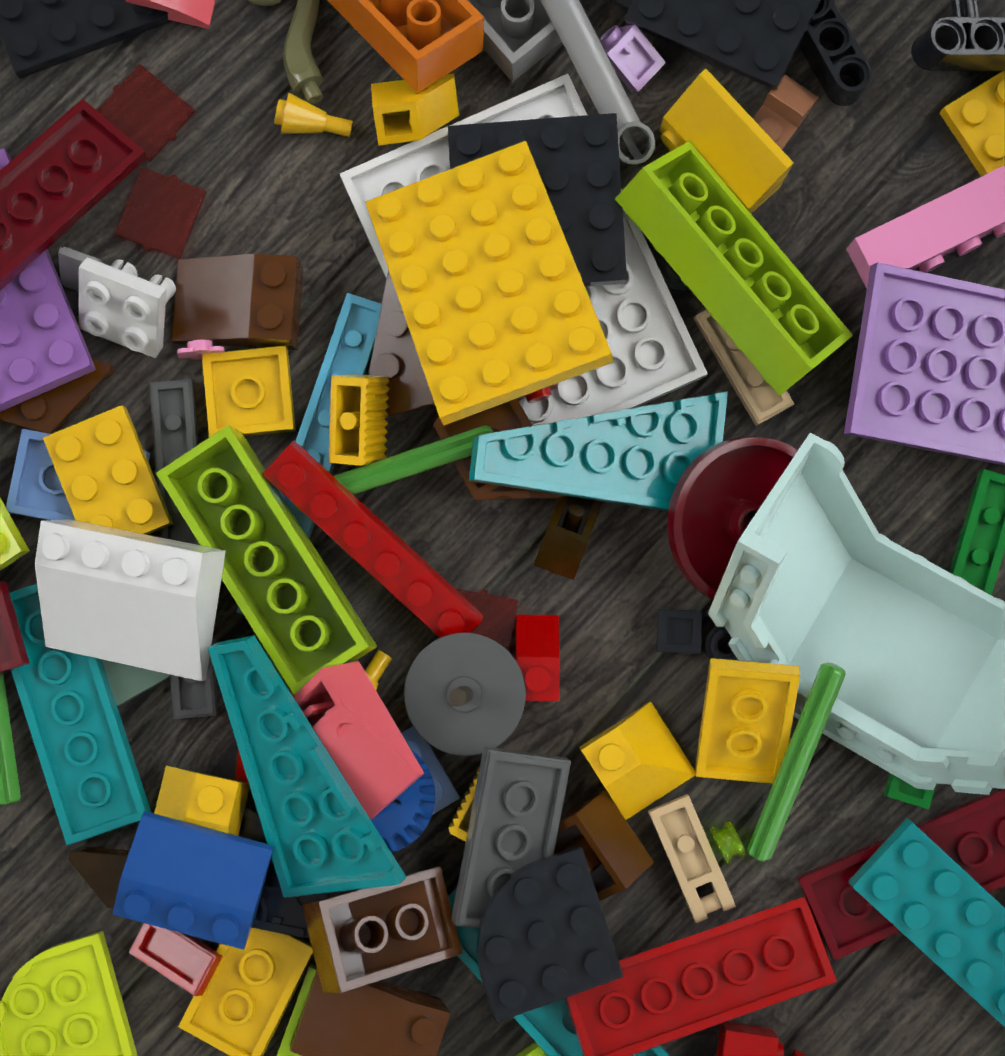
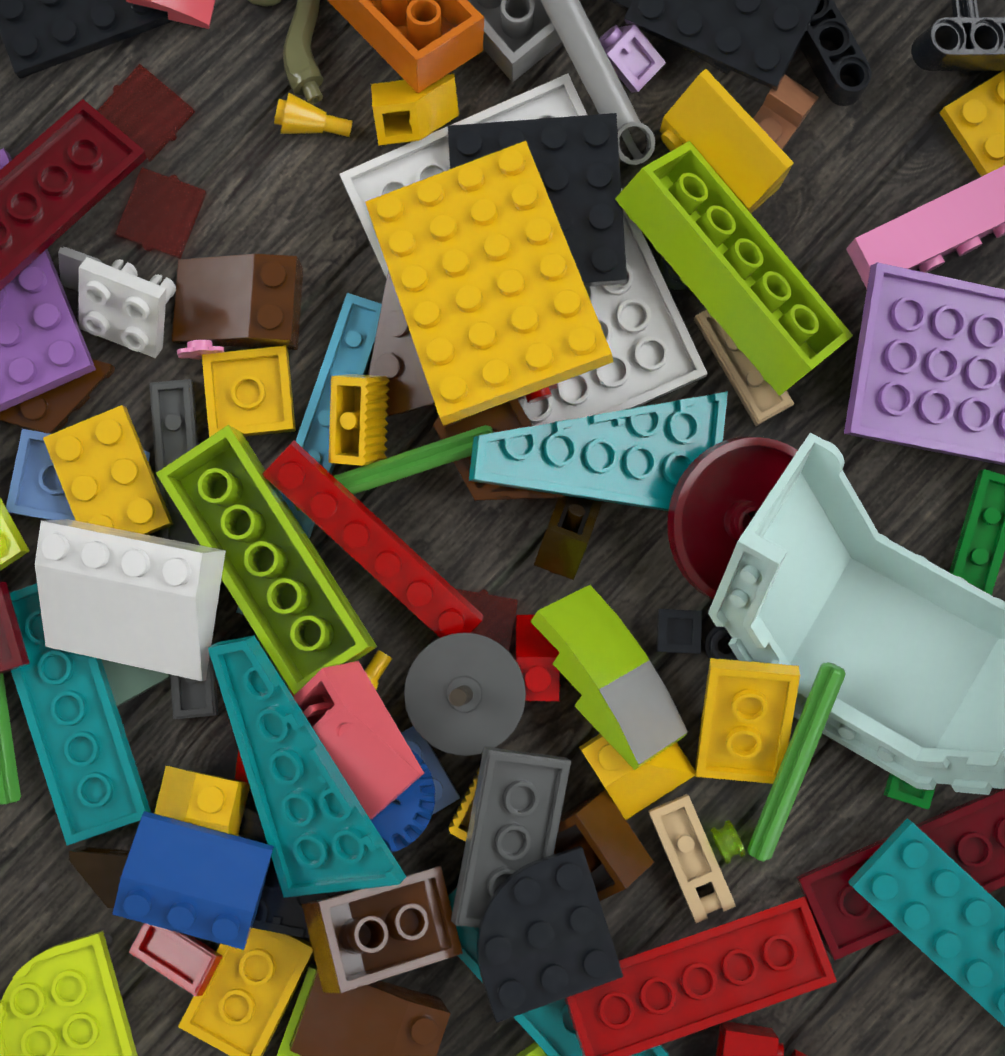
none -> lime slope [531,585,688,770]

